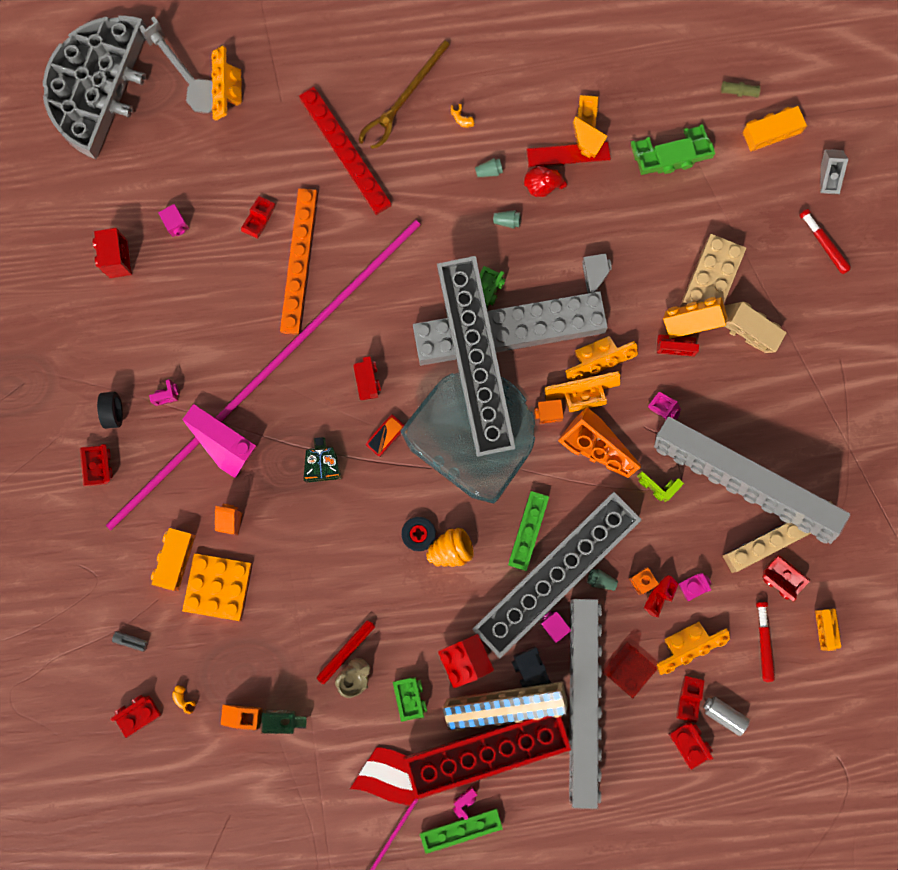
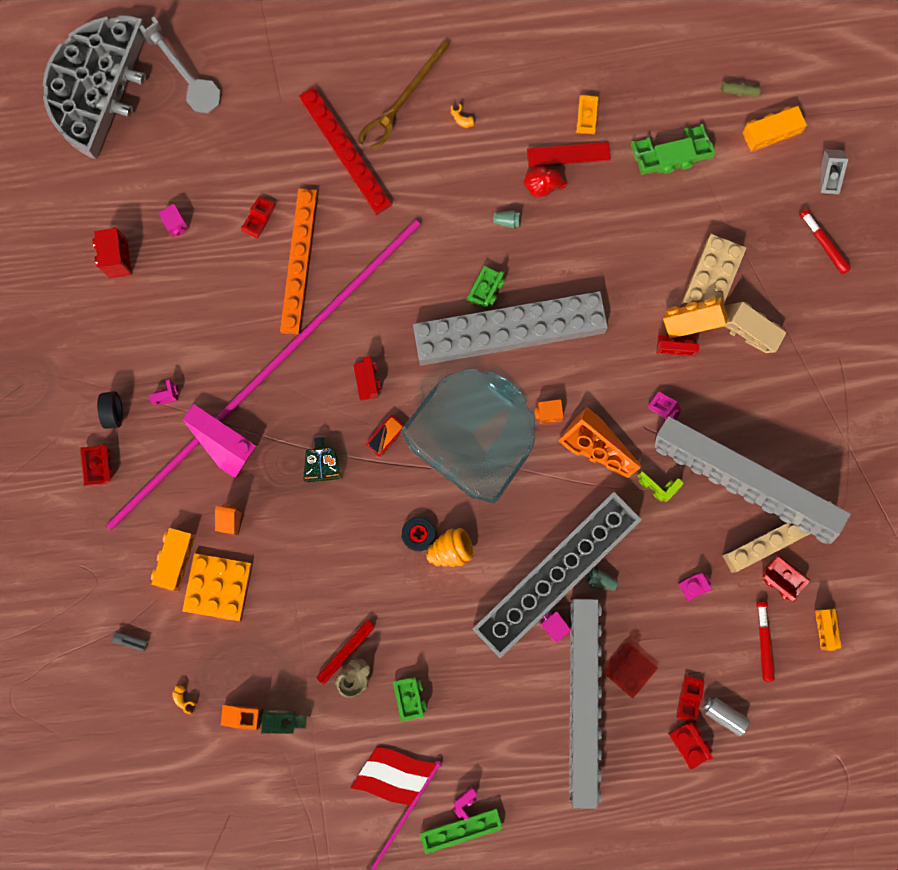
red bracket [110,695,161,738] -> none
light orange bracket [211,46,242,120] -> none
red brick [403,716,571,800] -> none
light grey brick [437,256,516,457] -> none
red brick [438,634,494,688] -> none
brick [443,682,568,731] -> none
sand green cone [475,158,503,178] -> none
bright green plate [508,491,549,571] -> none
black wedge [511,646,552,688] -> none
light orange bracket [545,371,620,412] -> none
light orange bracket [565,336,638,382] -> none
light orange slope [573,117,607,158] -> none
light grey slope [582,254,612,293] -> none
orange brick [628,567,659,595] -> none
red slope [644,575,679,618] -> none
light orange bracket [657,622,730,675] -> none

